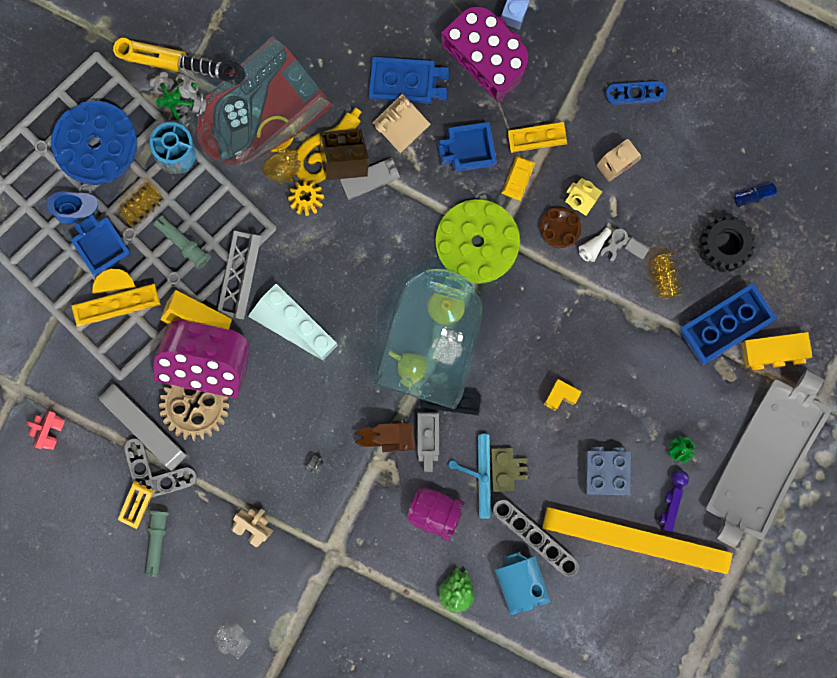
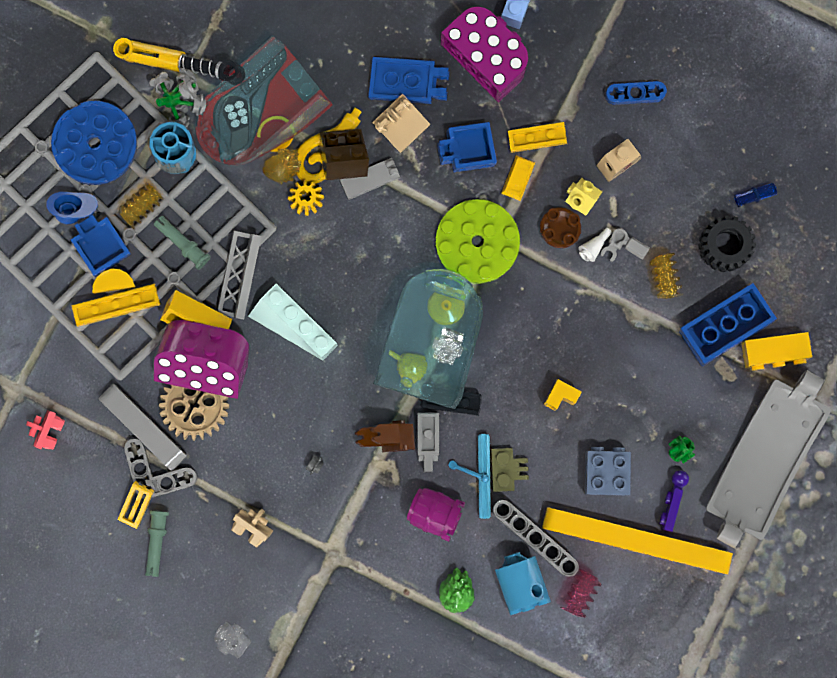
none -> clear pink piece [560,569,602,618]

